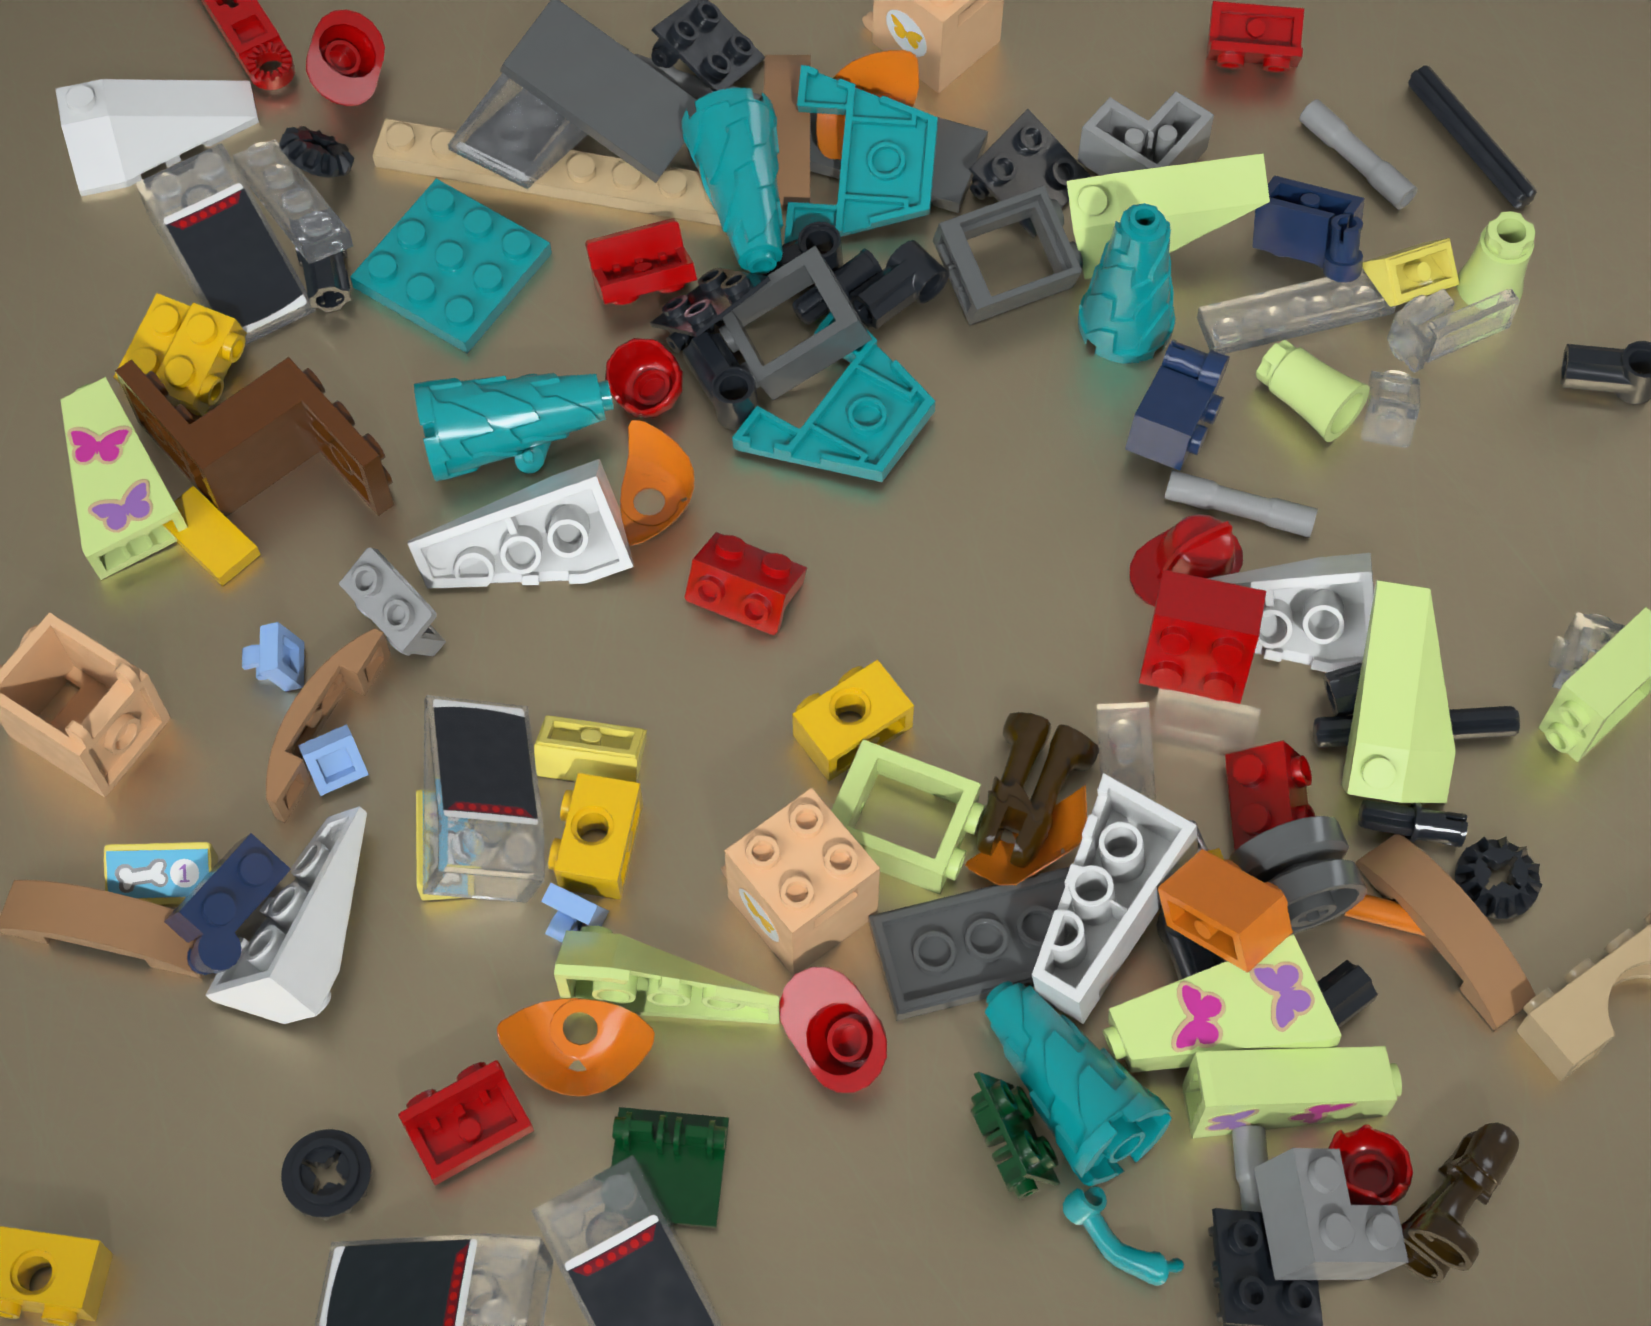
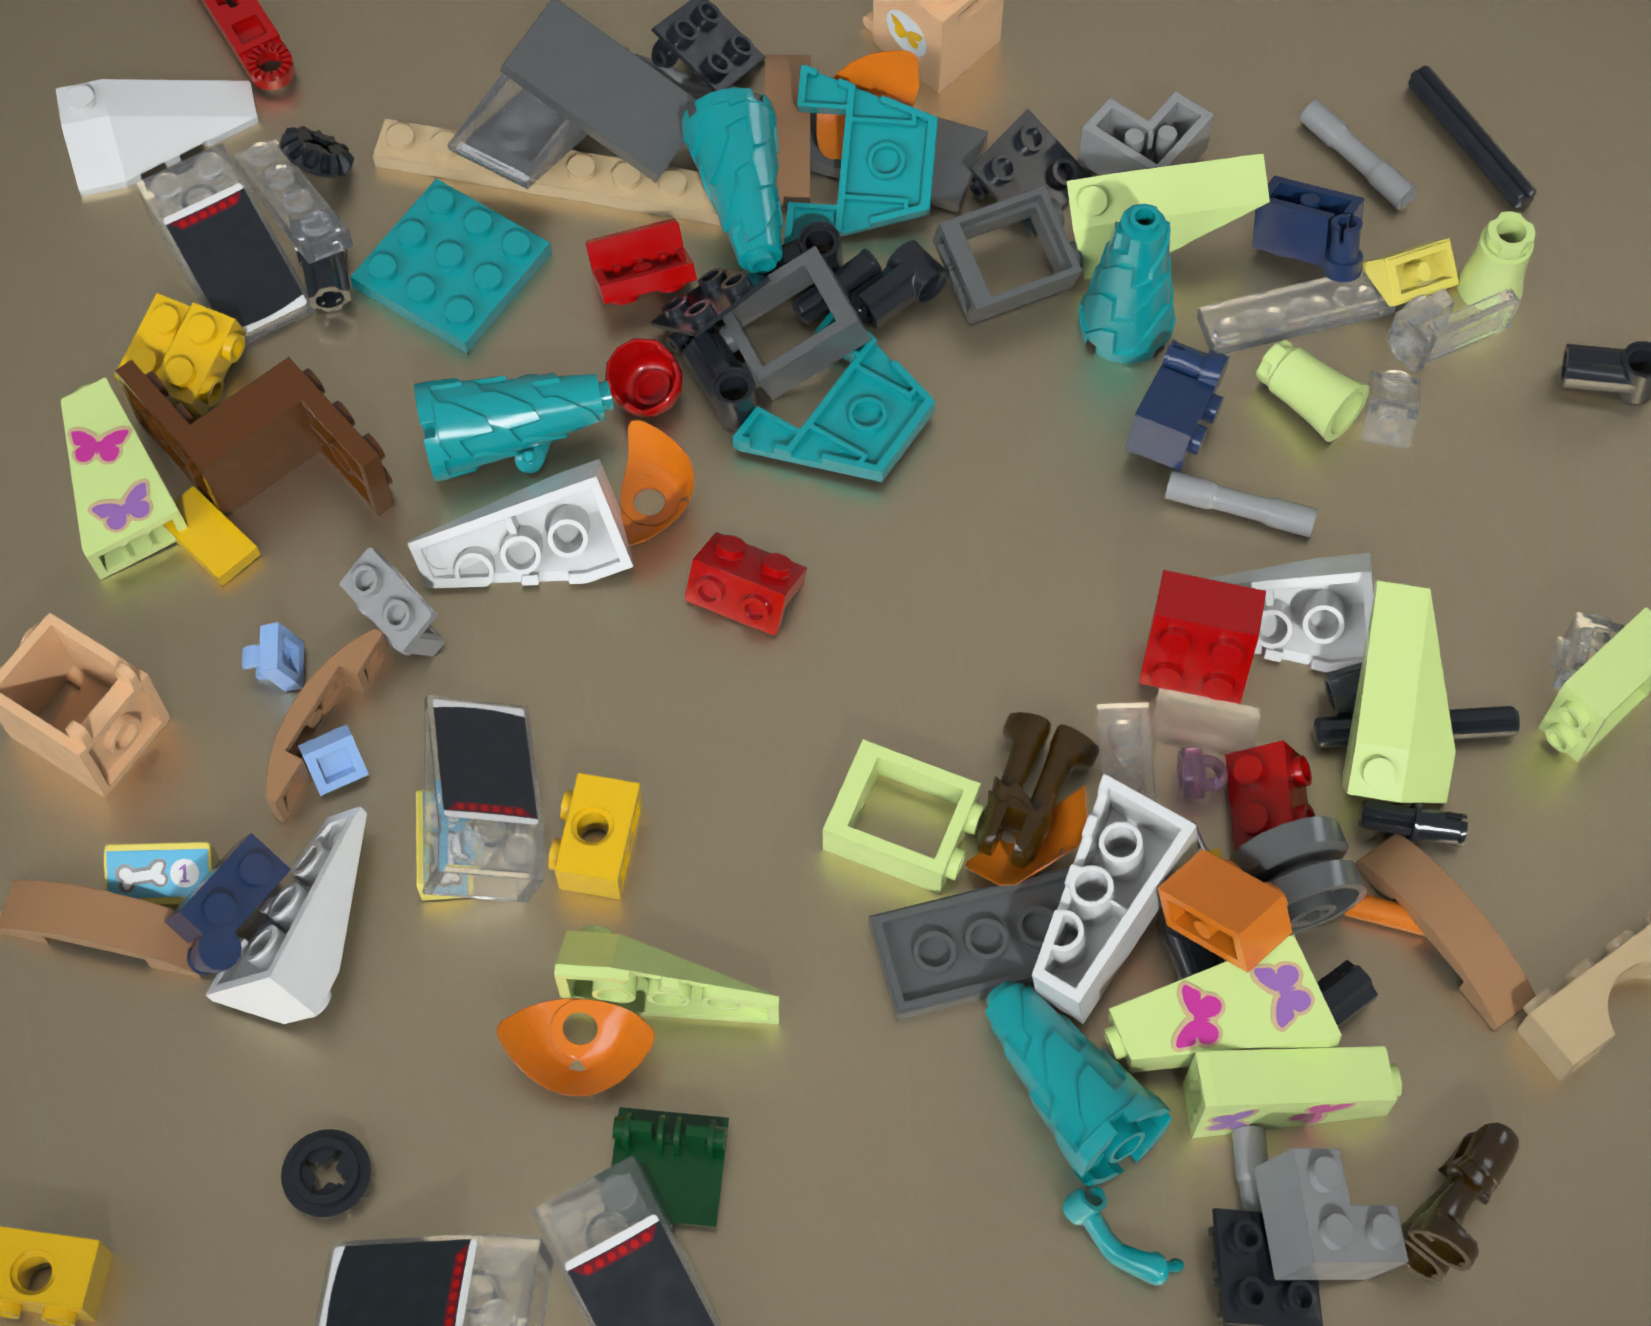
red piece [306,9,385,106] -> none
red bracket [398,1060,534,1186] -> none
light yellow slope [534,715,647,783] -> none
light blue tile [541,883,609,942] -> none
light nougat container [721,788,880,976] -> none
red piece [779,967,887,1093] -> none
yellow brick [792,659,914,782] -> none
dark green hinge [971,1071,1060,1199] -> none
red piece [1130,514,1243,607] -> none
red bracket [1206,1,1305,73] -> none
red hair [1328,1124,1413,1205] -> none
black gear [1455,836,1543,919] -> none
none -> tile [1177,747,1228,800]

